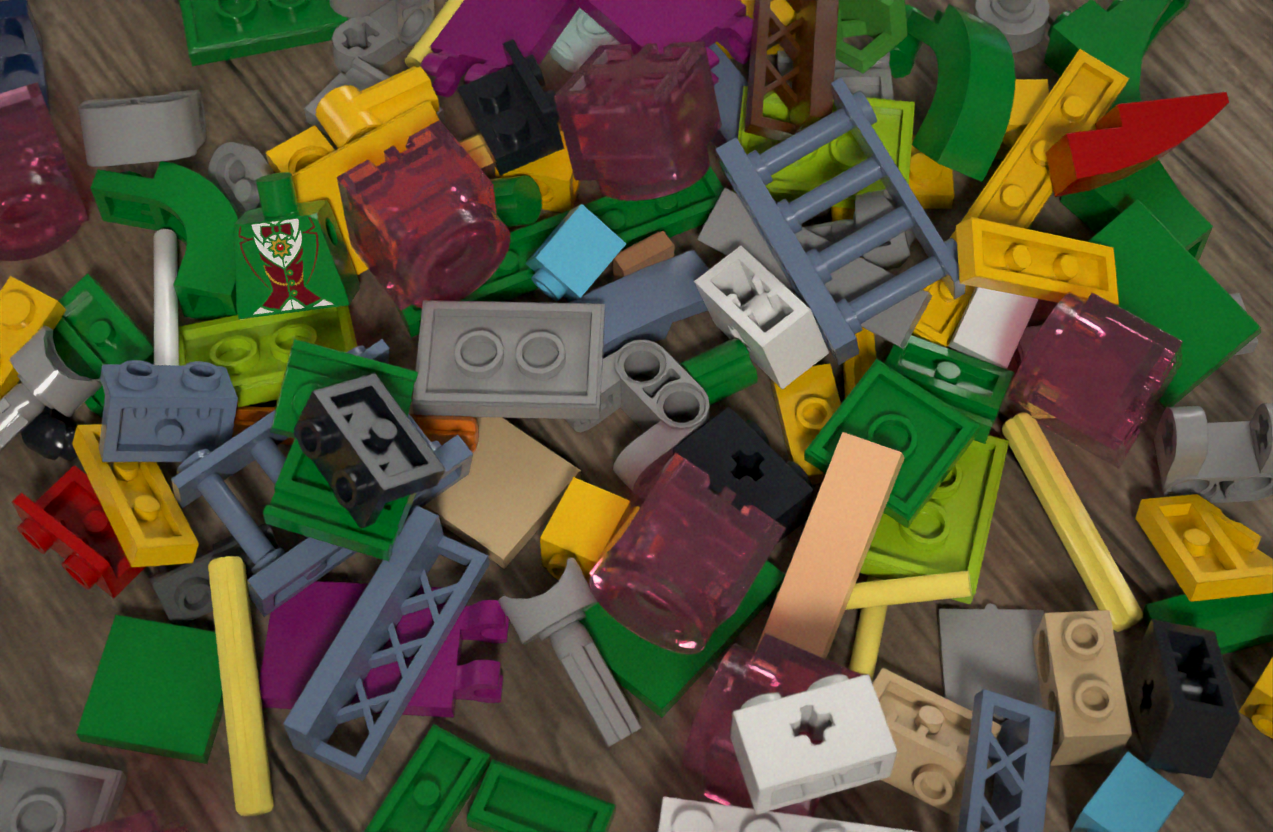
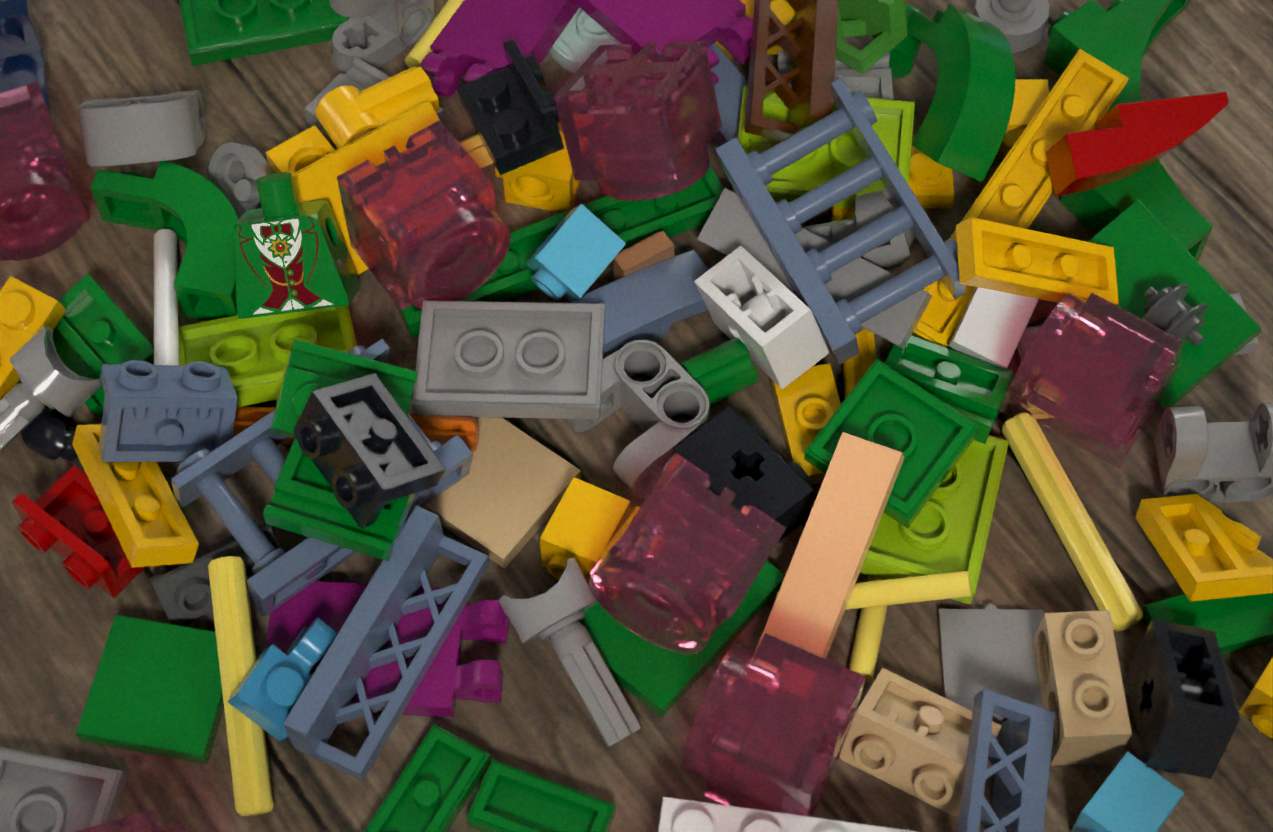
green piece [464,175,542,229] -> none
white brick [730,674,897,814] -> none
none -> dark azure plate [227,618,338,742]
none -> dark grey wheel [1140,284,1208,349]

